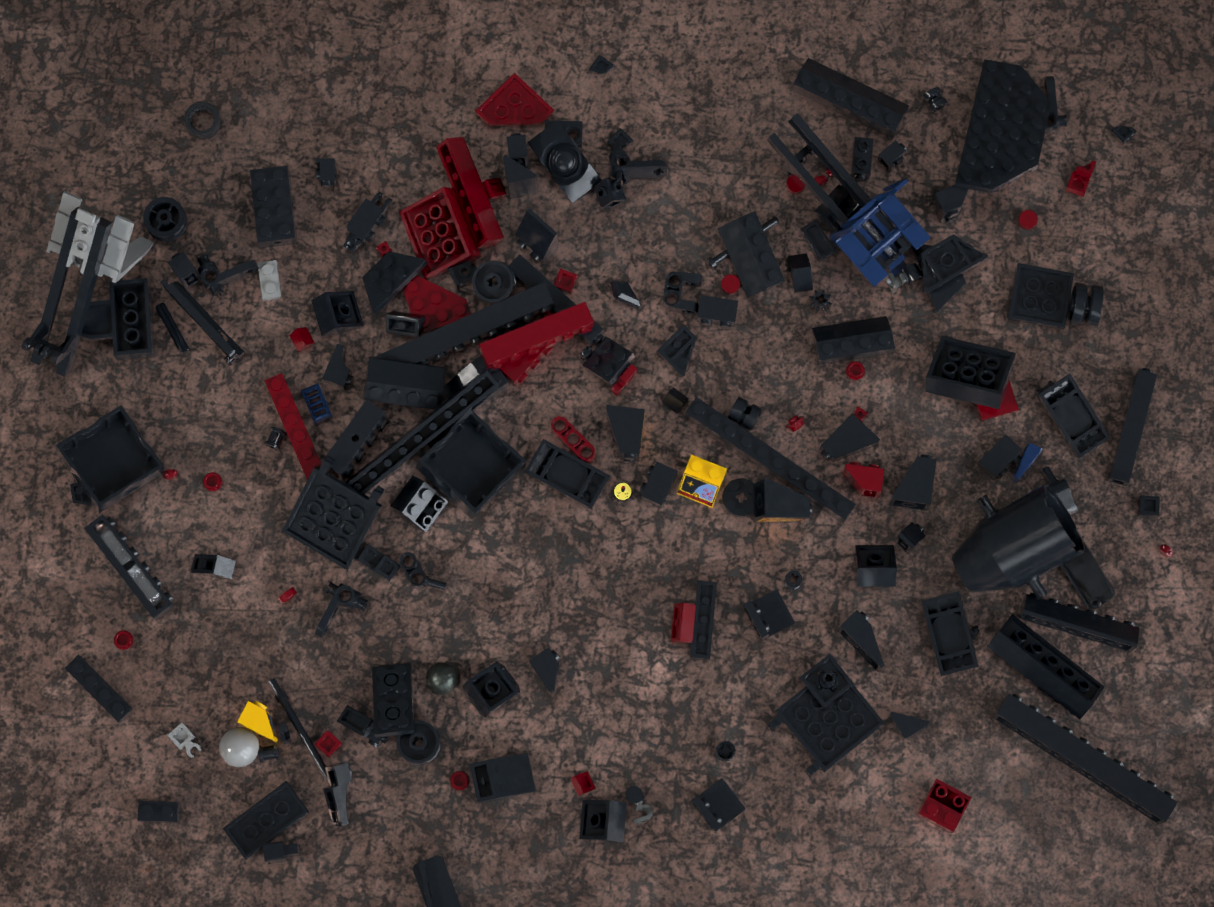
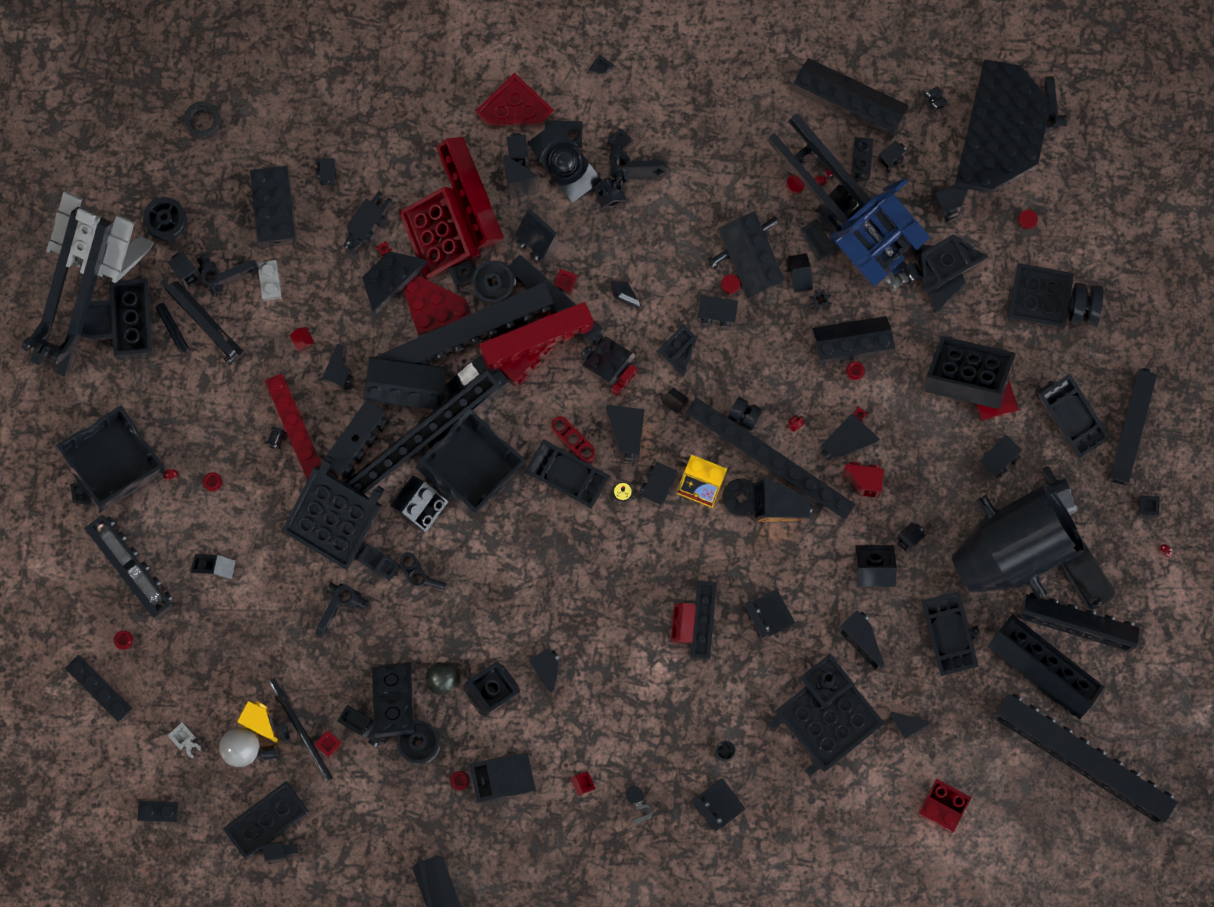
dark red tile [278,587,297,604] -> none
dark blue slope [301,383,333,425] -> none
black slope [311,291,364,336] -> none
black slope [323,762,352,826] -> none
black slope [386,311,425,337] -> none
dark red plate [482,178,507,200] -> none
black slope [579,800,627,842] -> none
black piece [663,271,703,314] -> none
black bush [784,570,802,590] -> none
black slope [889,454,937,511] -> none
dark blue slope [1012,443,1043,482] -> none
dark red slope [1066,161,1096,197] -> none
black tile [1110,126,1137,145] -> none

